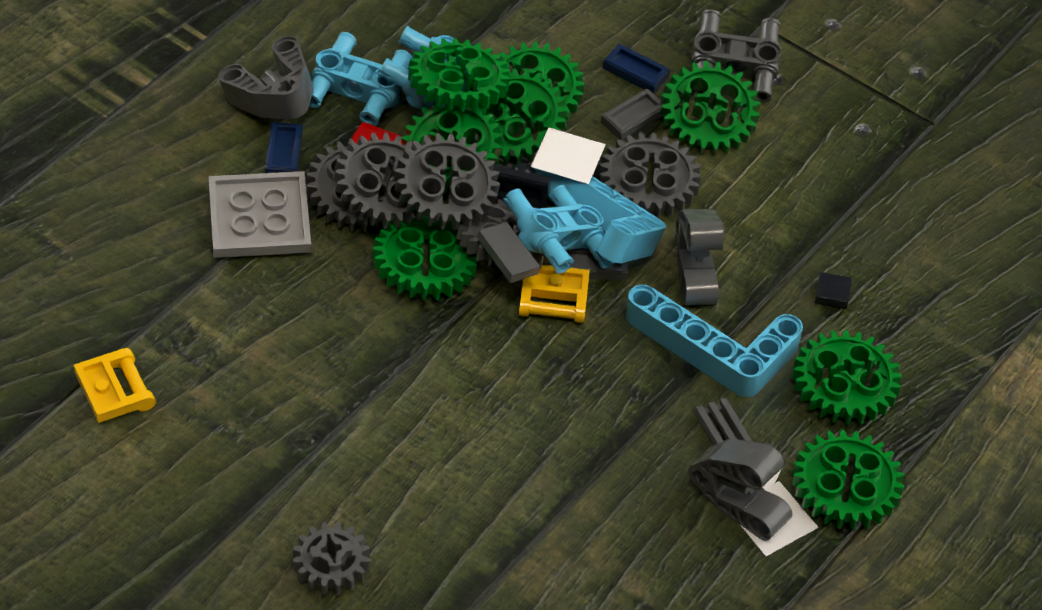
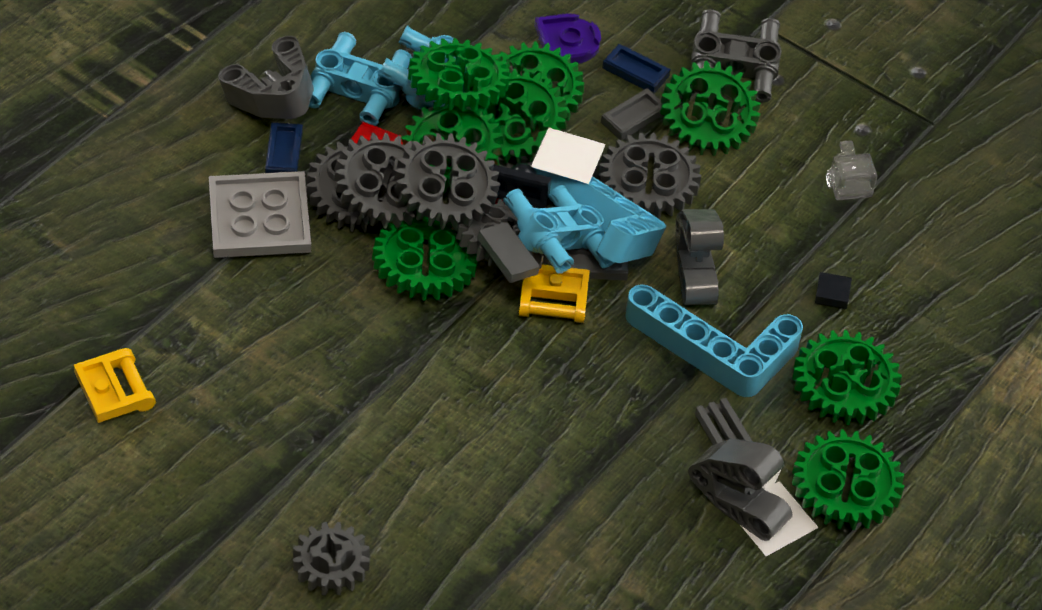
none -> dark purple tile [534,14,601,64]
none -> clear brick [826,141,878,200]

